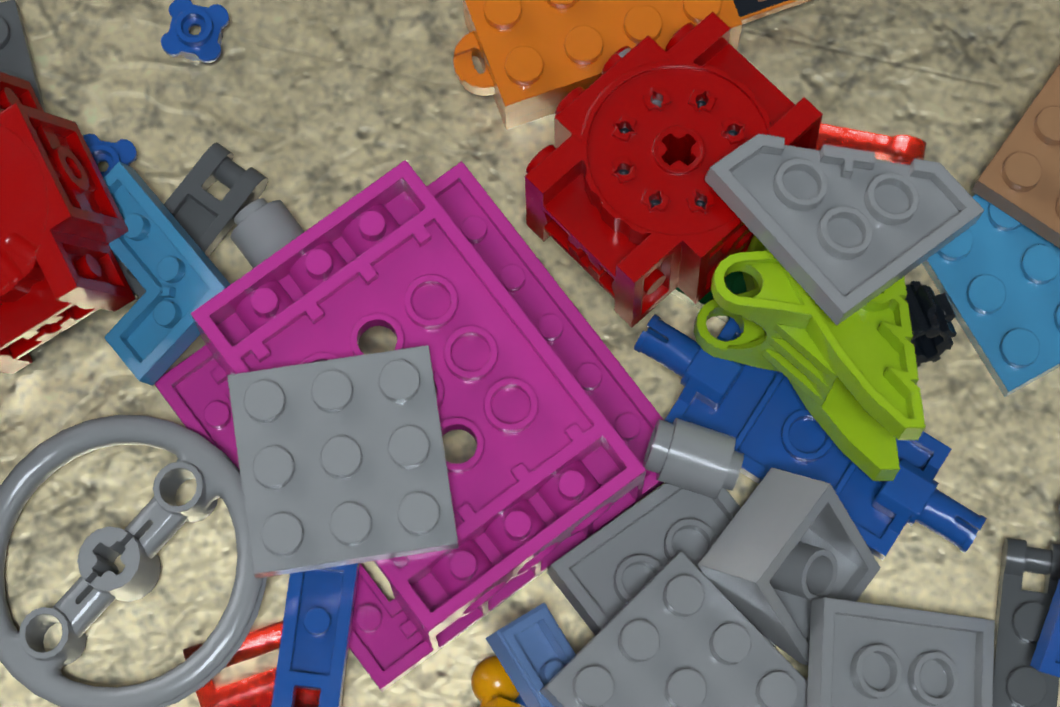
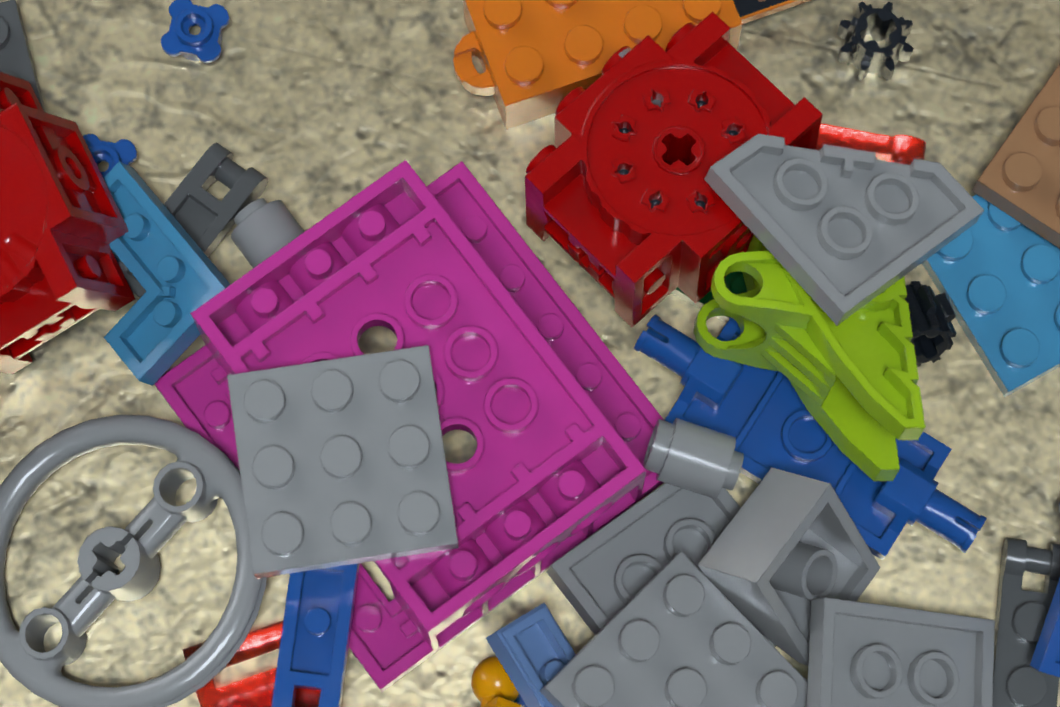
none -> black gear [837,1,914,81]

